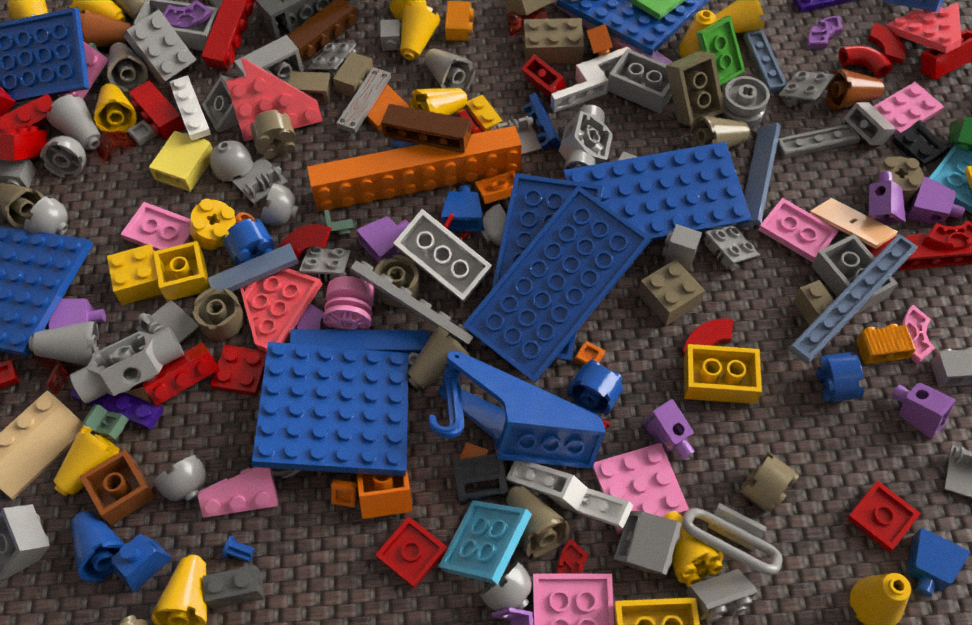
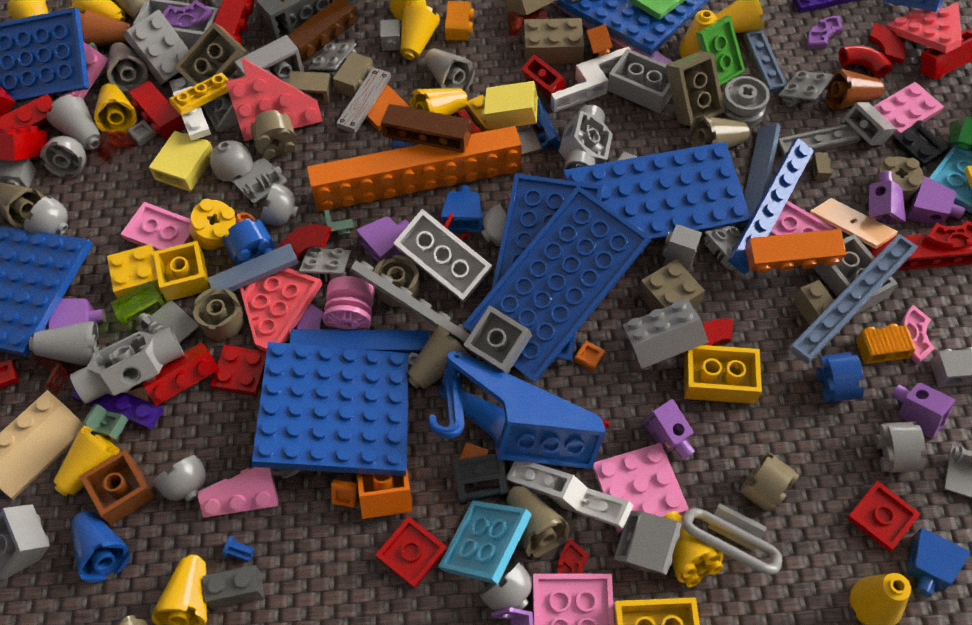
blue torso [110,534,172,593] -> none
orange tile [474,170,516,204] -> none
blue brick [567,360,623,417] -> none
light grey slope [686,569,758,623] -> none
none -> clear neon green hinge [110,281,166,327]
none -> yellow tile [169,72,229,116]
none -> dark tan brick [175,22,249,86]
none -> light grey brick [463,305,532,373]
none -> light yellow brick [481,81,538,130]
none -> light grey brick [623,299,708,369]
none -> plate [727,138,814,274]
none -> orange brick [745,229,847,273]
none -> dark tan piece [811,152,833,181]
none -> light grey brick [875,421,926,473]

